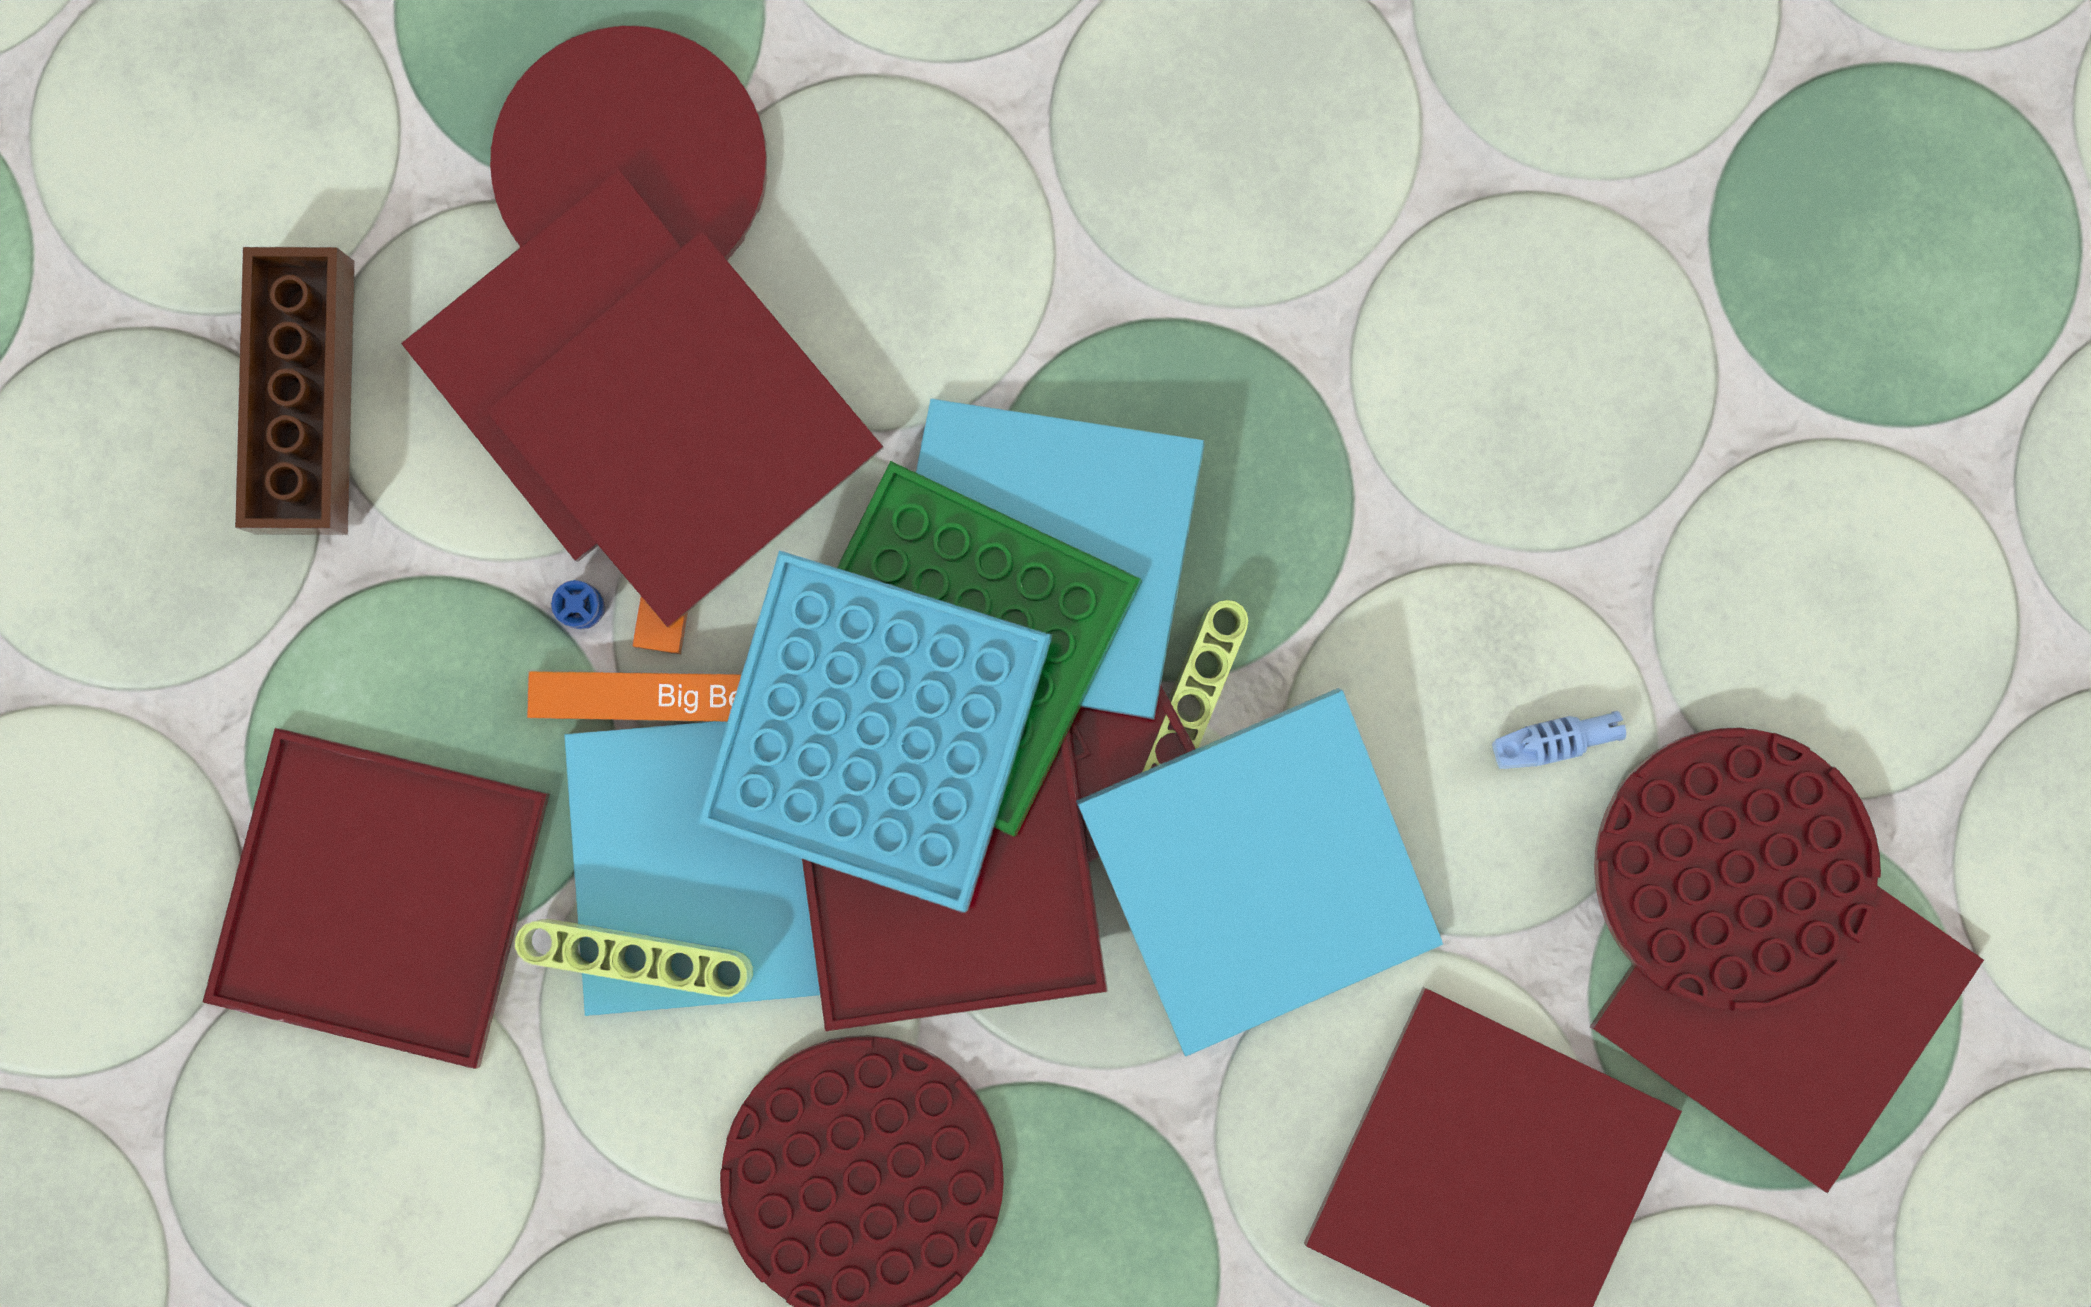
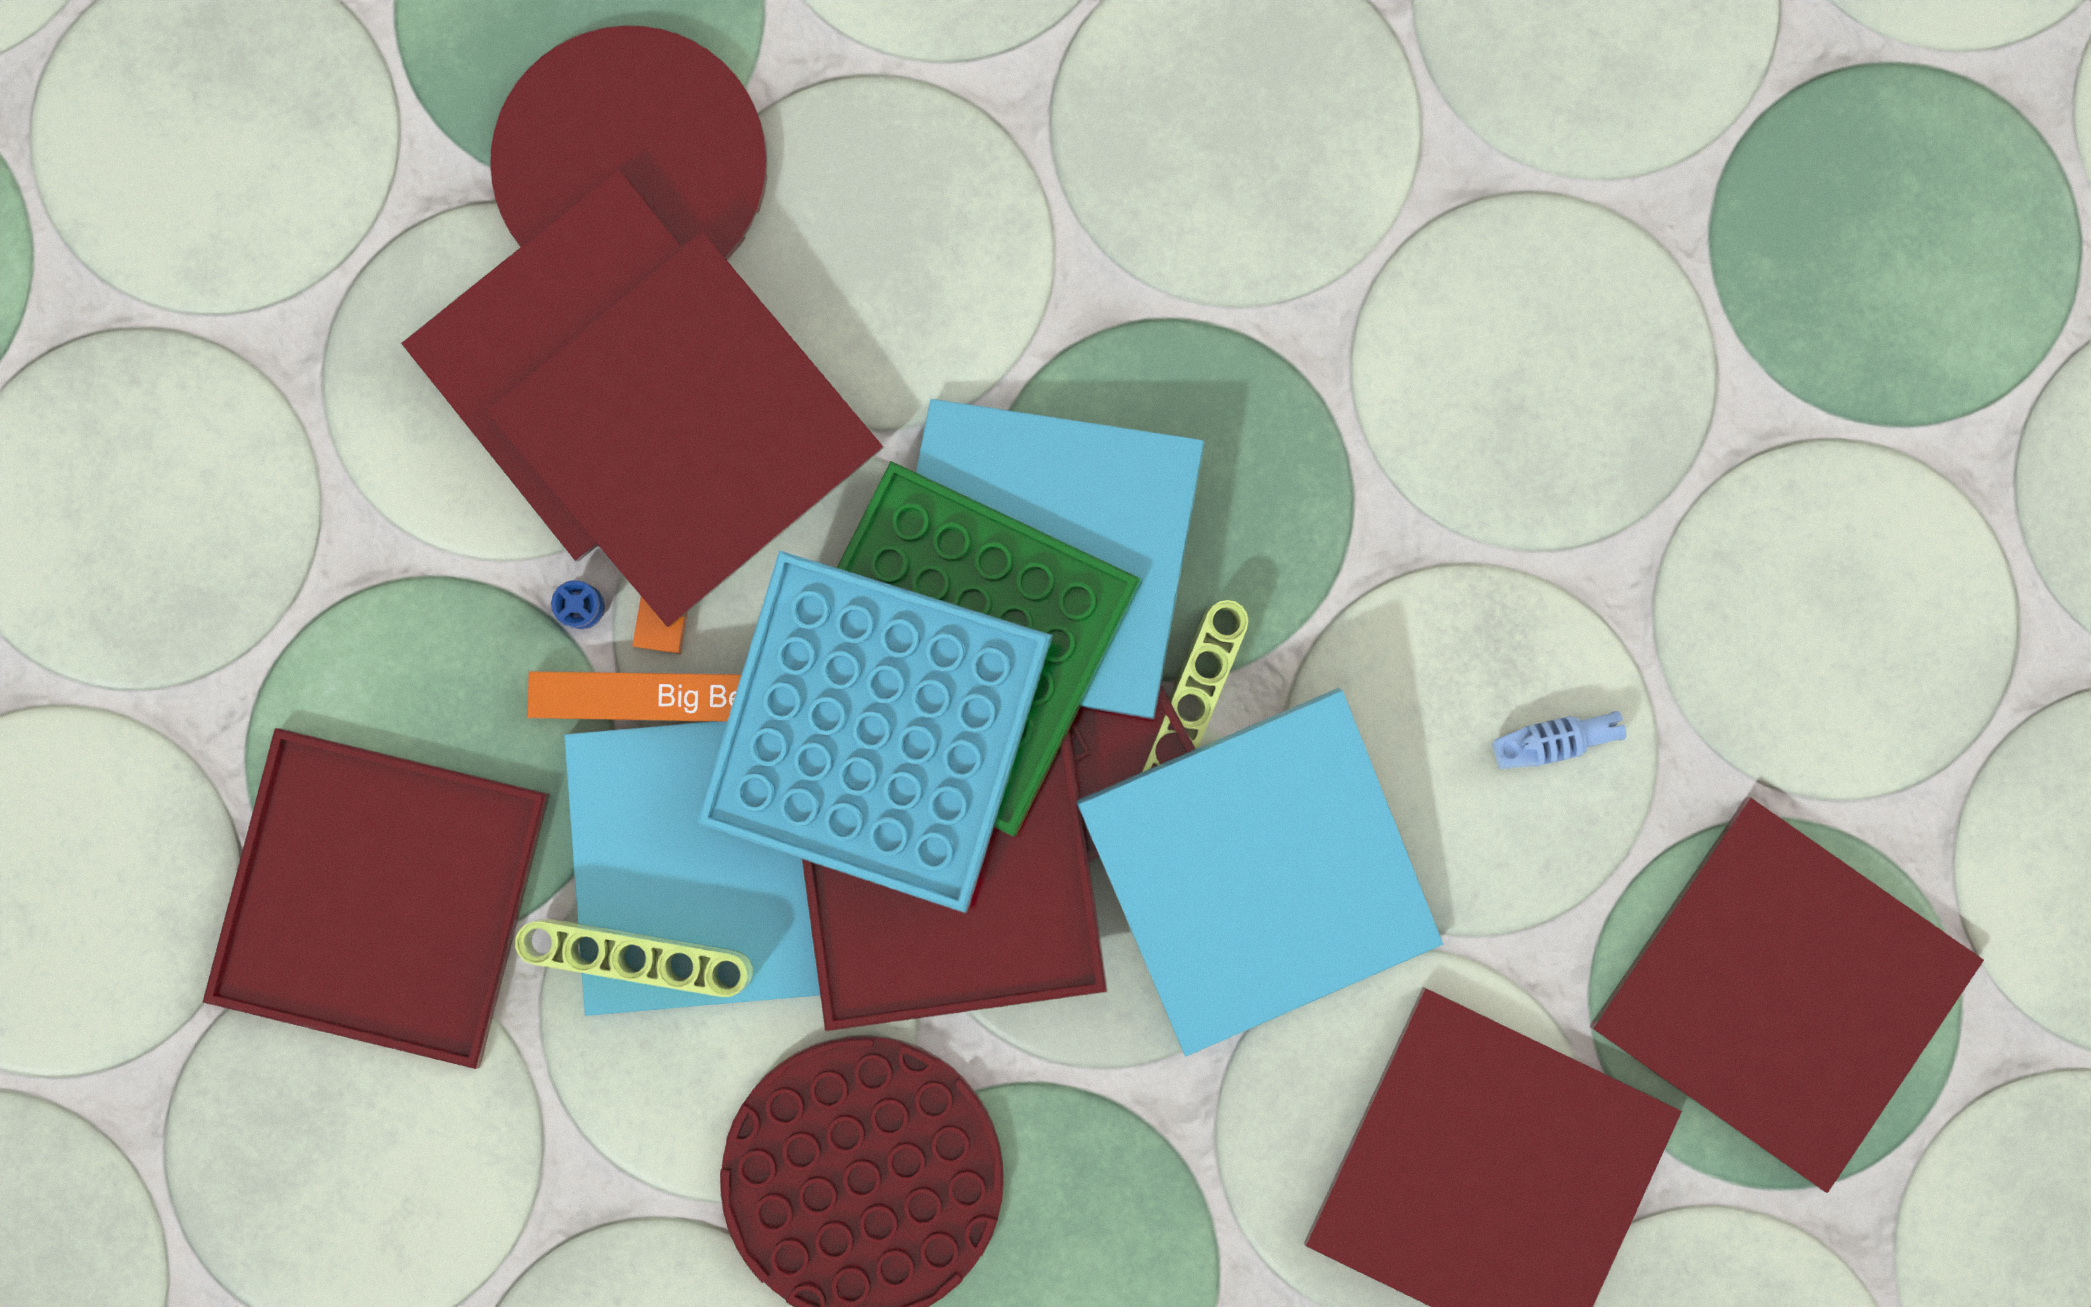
reddish brown brick [235,247,355,535] -> none
dark red tile [1594,727,1881,1012] -> none

